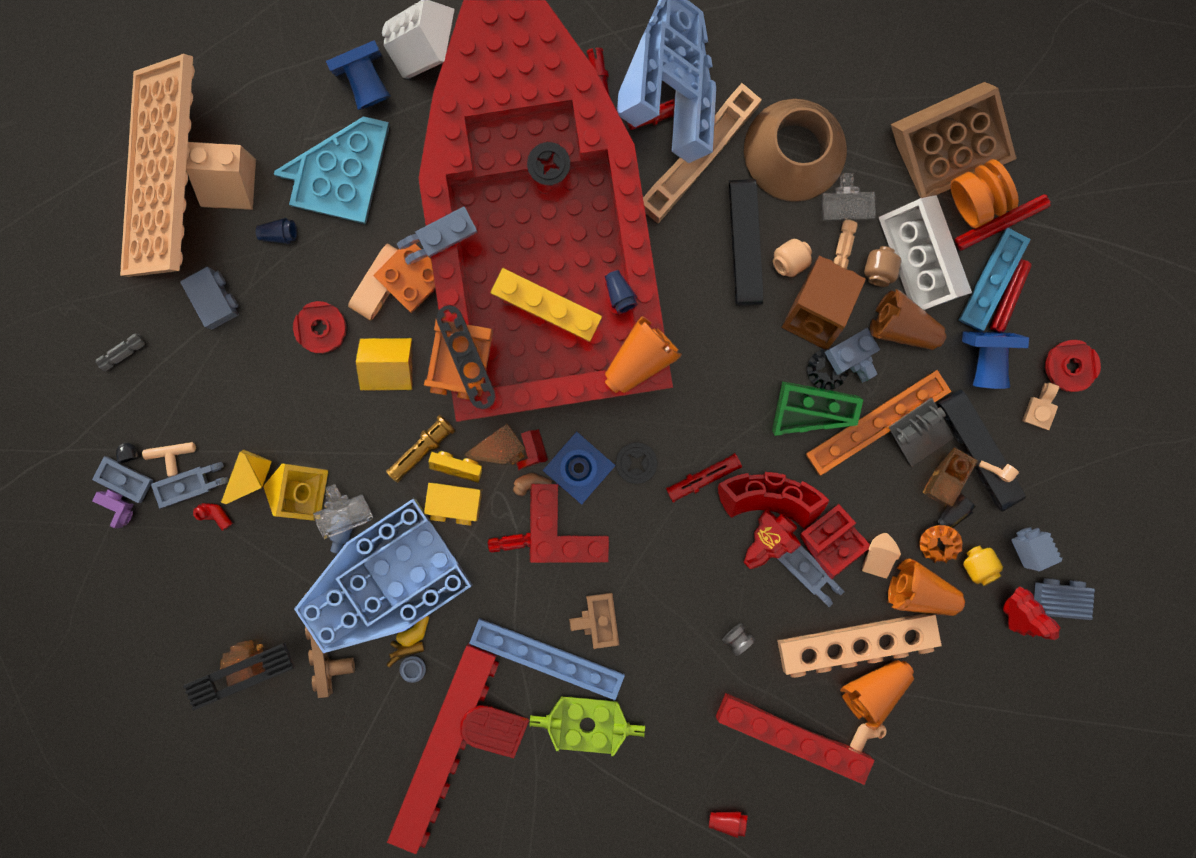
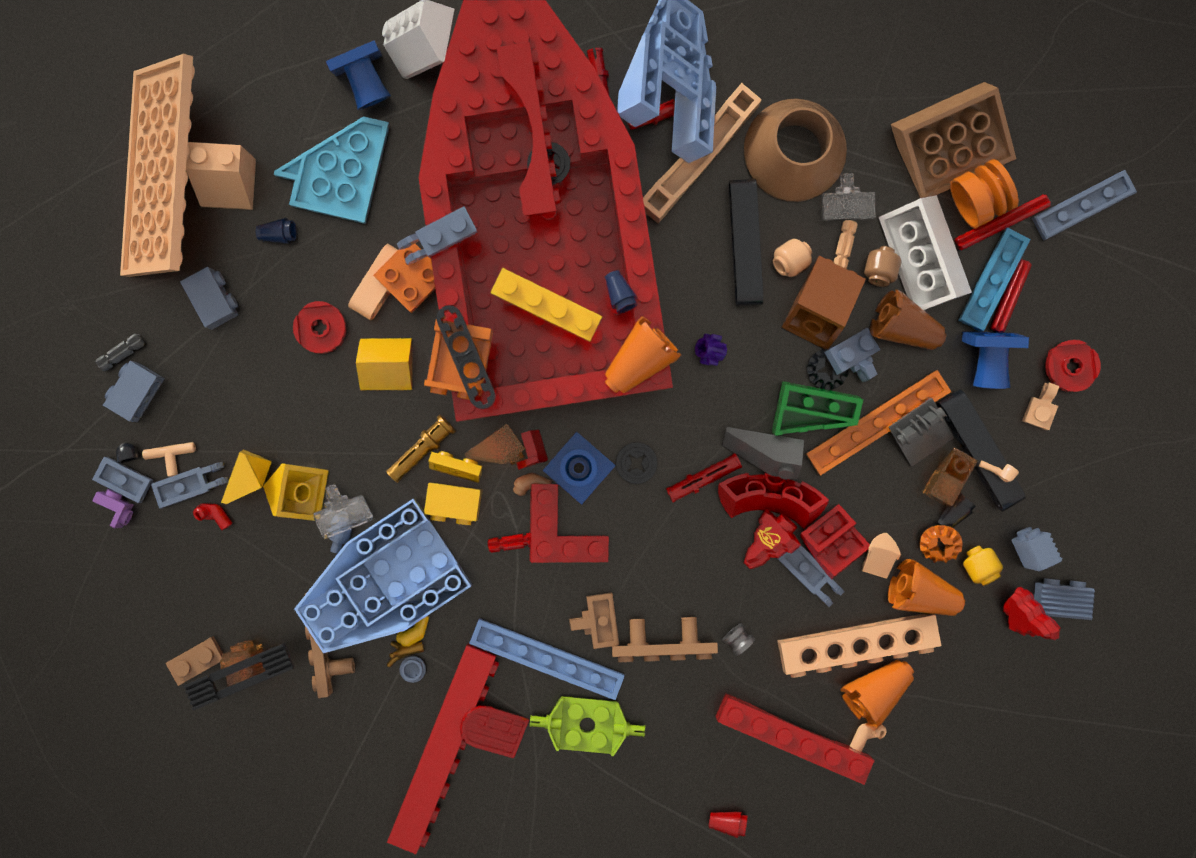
none -> sand blue brick [103,361,165,422]
none -> medium nougat plate [166,636,226,686]
none -> red arch [496,42,561,216]
none -> medium nougat plate [612,617,718,662]
none -> dark purple gear [695,334,727,366]
none -> dark grey slope [722,427,804,480]
none -> sand blue tile [1032,170,1137,241]

